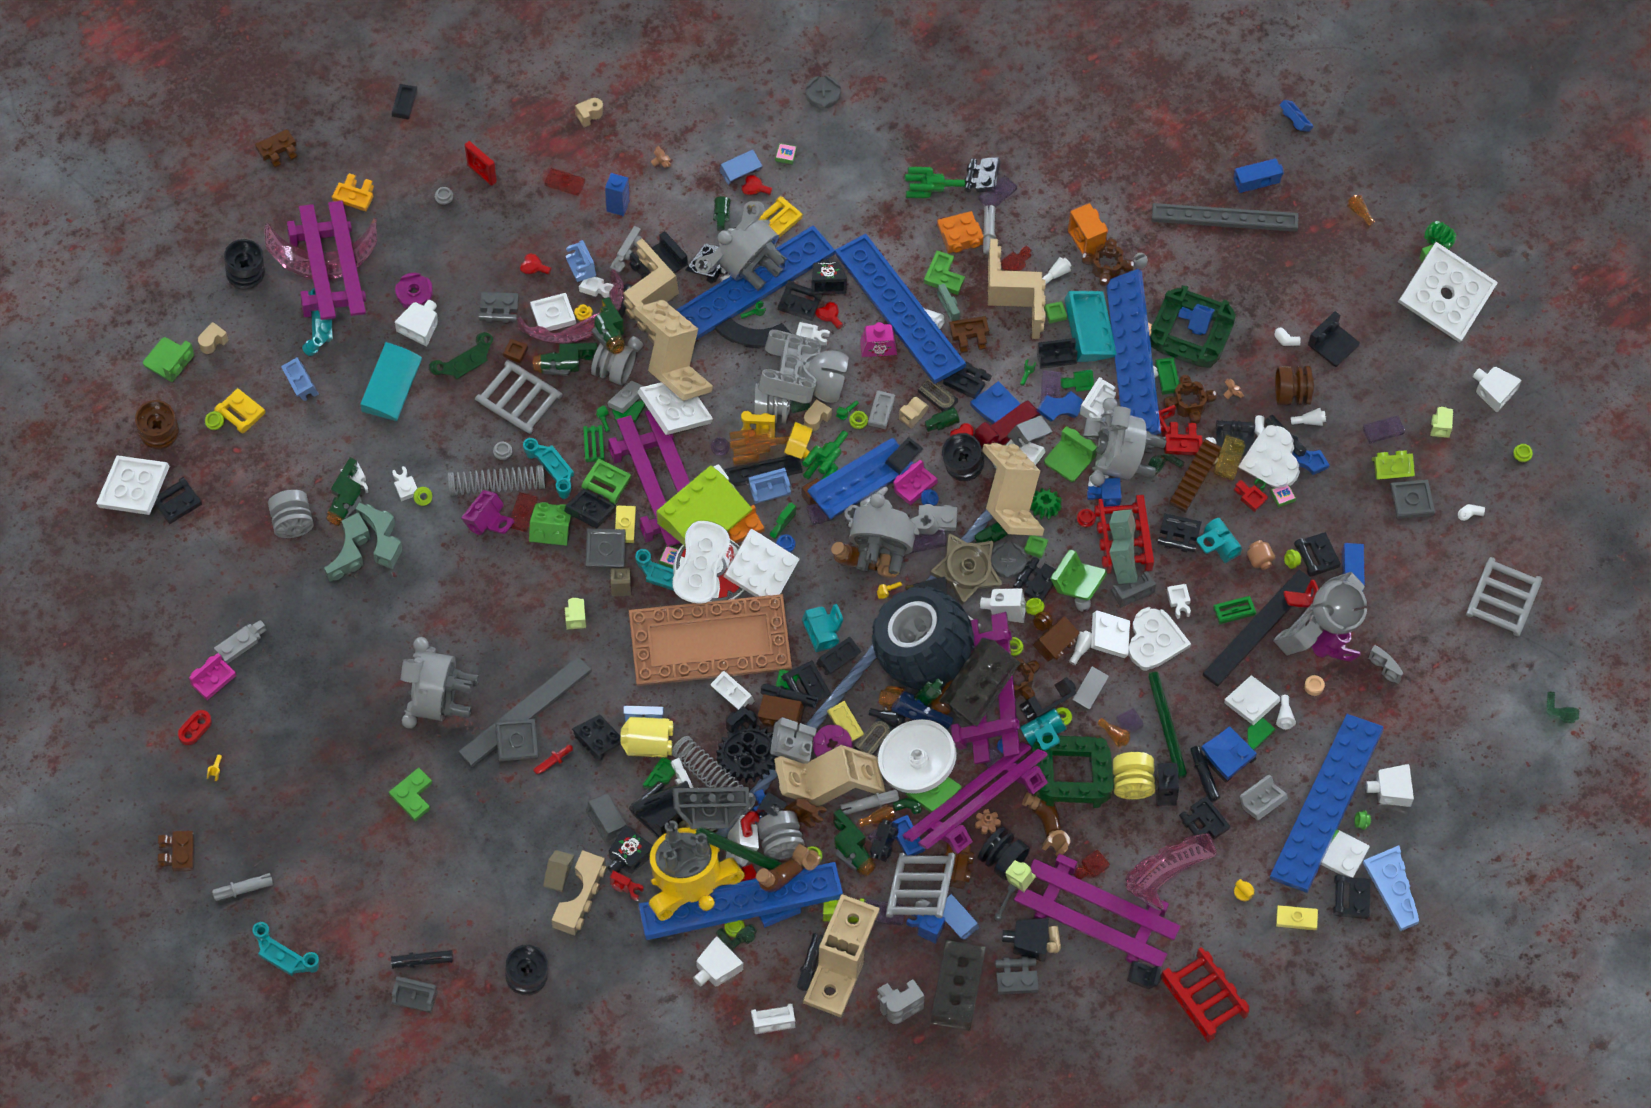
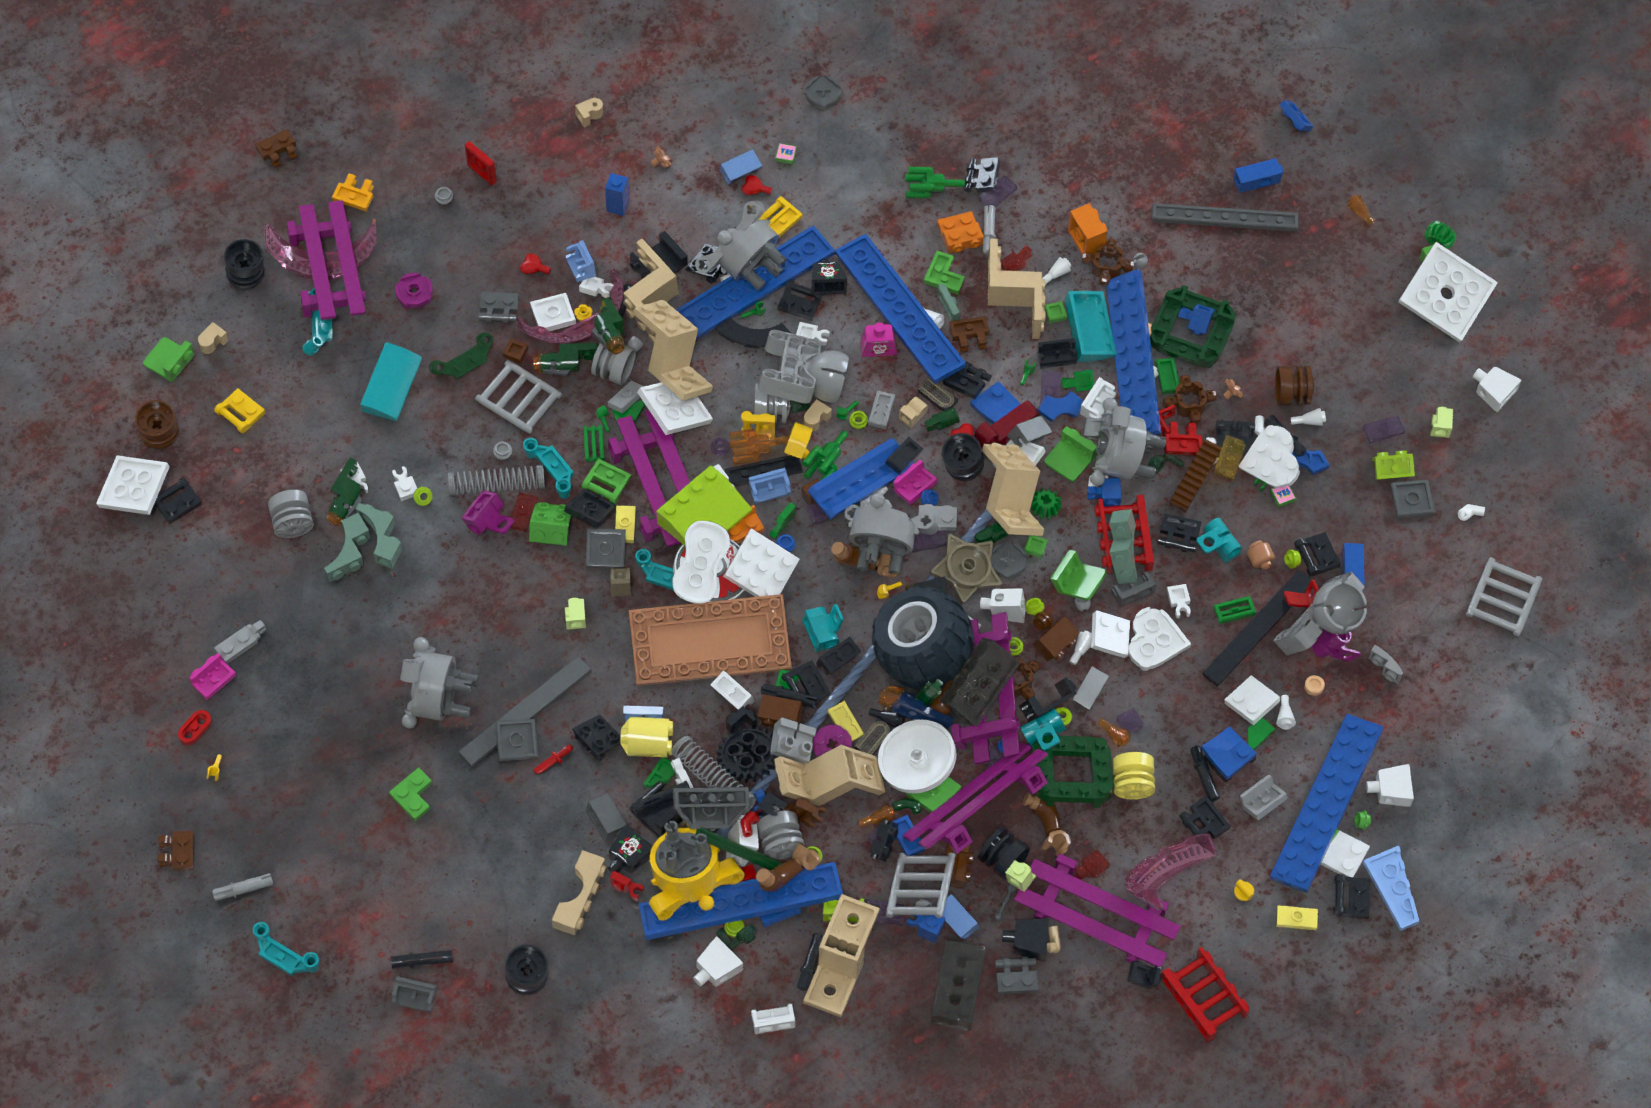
lime plate [205,411,224,430] -> none
medium blue hinge [281,357,319,401] -> none
black tile [391,84,418,119] -> none
white torso [395,300,438,346] -> none
dark tan slope [543,850,575,892] -> none
clear red plate [545,168,585,196] -> none
light grey hinge [610,226,642,275] -> none
tile [659,546,679,569] -> none
dark green hinge [713,196,731,231] -> none
red rock [815,301,843,329] -> none
dark green plate [833,809,876,877] -> none
light grey axle [840,789,899,815] -> none
light grey hips [877,979,924,1024] -> none
nougat plant [975,809,1001,834] -> none
black plate [1013,557,1056,602] -> none
red plate [1077,509,1096,527] -> none
dark green axle [1148,671,1187,779] -> none
black torso [1154,763,1179,806] -> none
red plate [1234,480,1268,512] -> none
white arm [1275,328,1300,346] -> none
black bracket [1308,311,1360,367] -> none
lime plate [1513,444,1533,462] -> none
clear green plate [1547,691,1580,723] -> none

